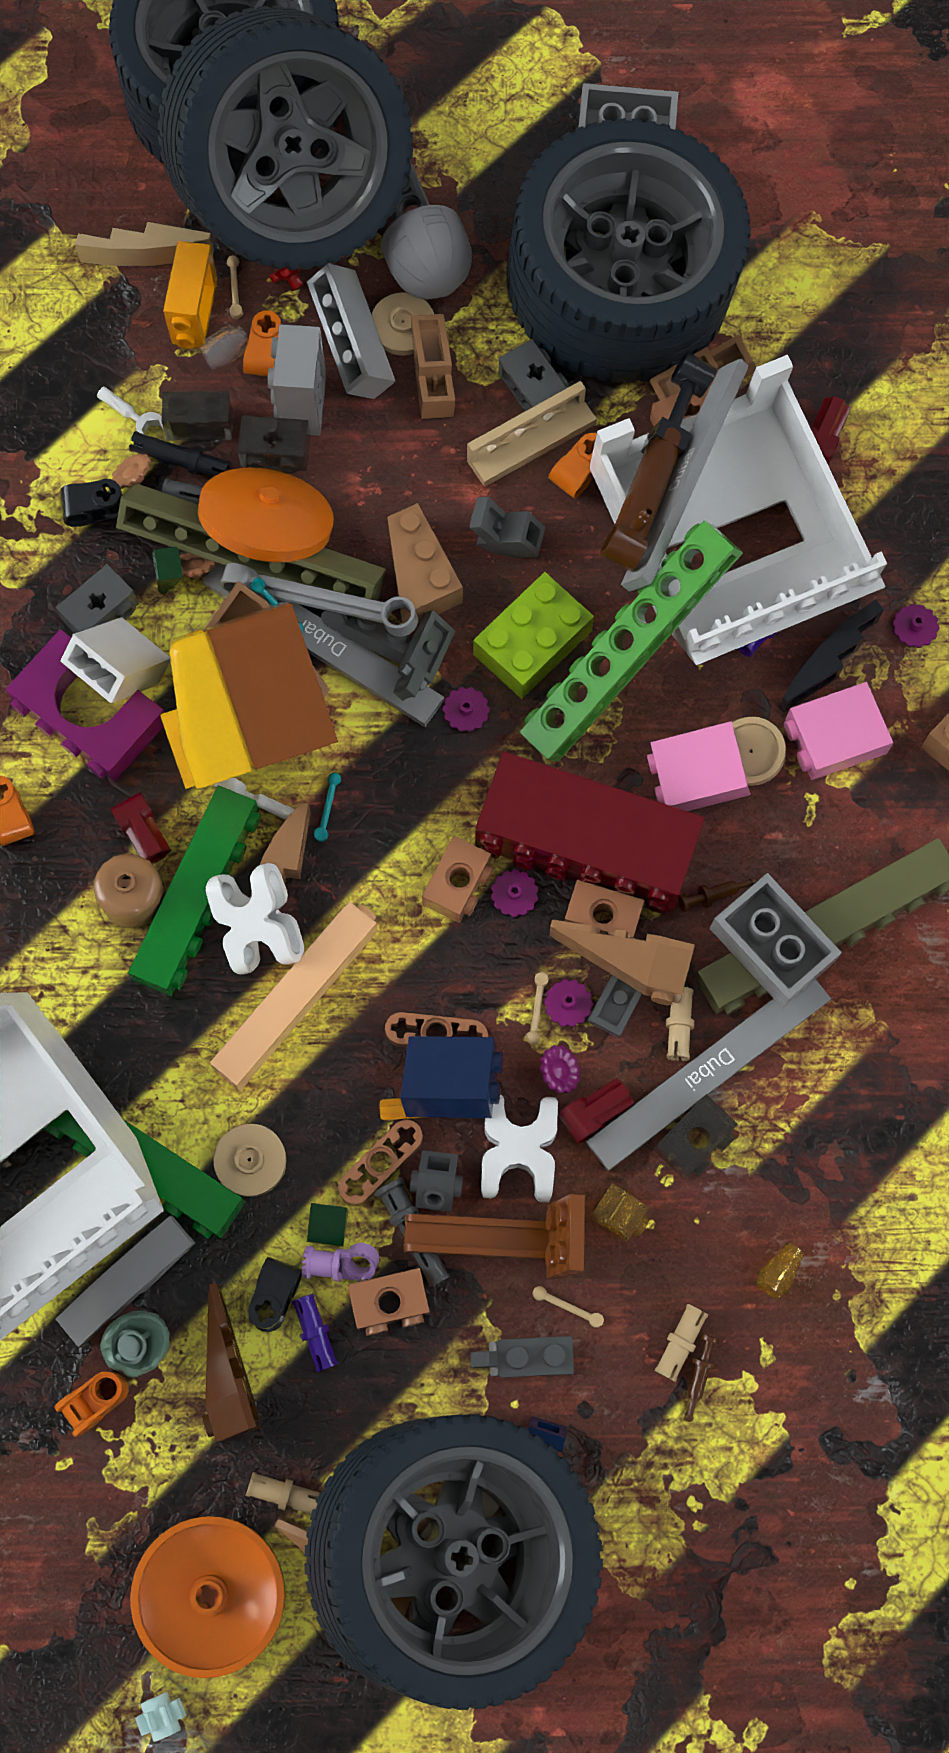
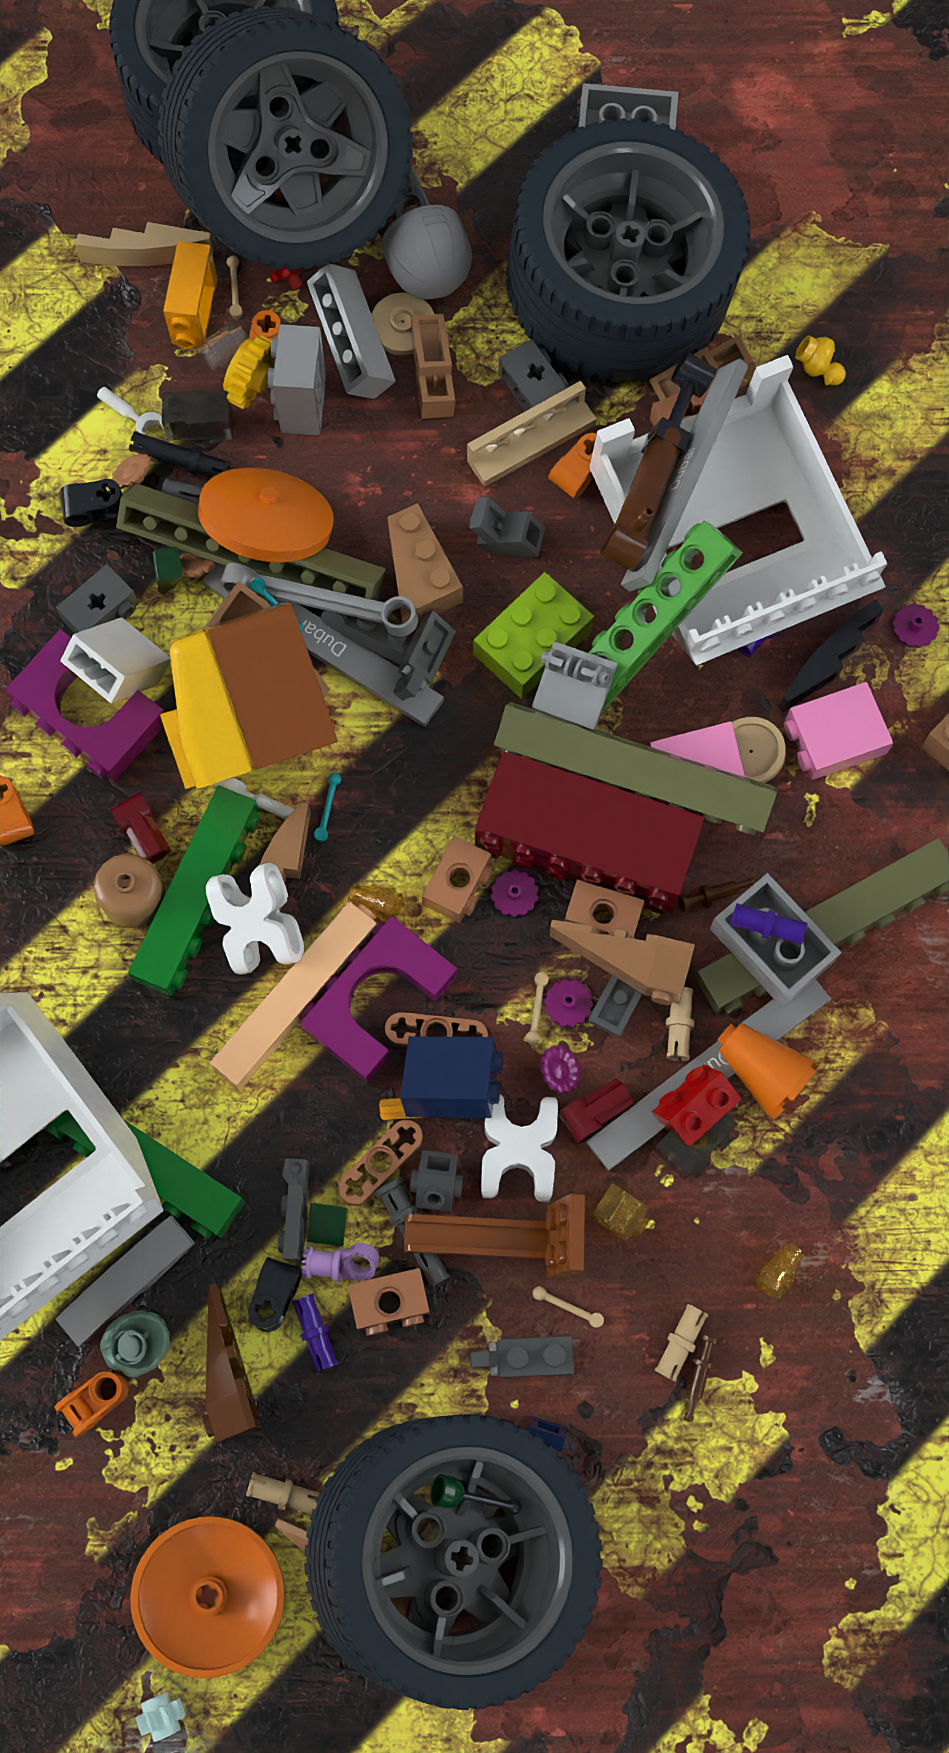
tan piece [214,1124,287,1197] -> none
clear smoke brick [238,415,310,473] -> none
magenta piece [442,687,490,732] -> none
dark red piece [810,396,851,465] -> none
none -> yellow gear [223,335,275,409]
none -> dark grey hinge [278,1159,309,1263]
none -> magenta arch [300,916,458,1083]
none -> clear yellow cone [348,884,403,921]
none -> dark green hinge [431,1474,522,1515]
none -> olive brick [494,702,778,835]
none -> light grey hinge [532,641,618,730]
none -> red bracket [651,1064,741,1146]
none -> orange cone [717,1023,820,1120]
none -> dark purple pin [730,903,807,945]
none -> yellow animal [795,335,846,386]

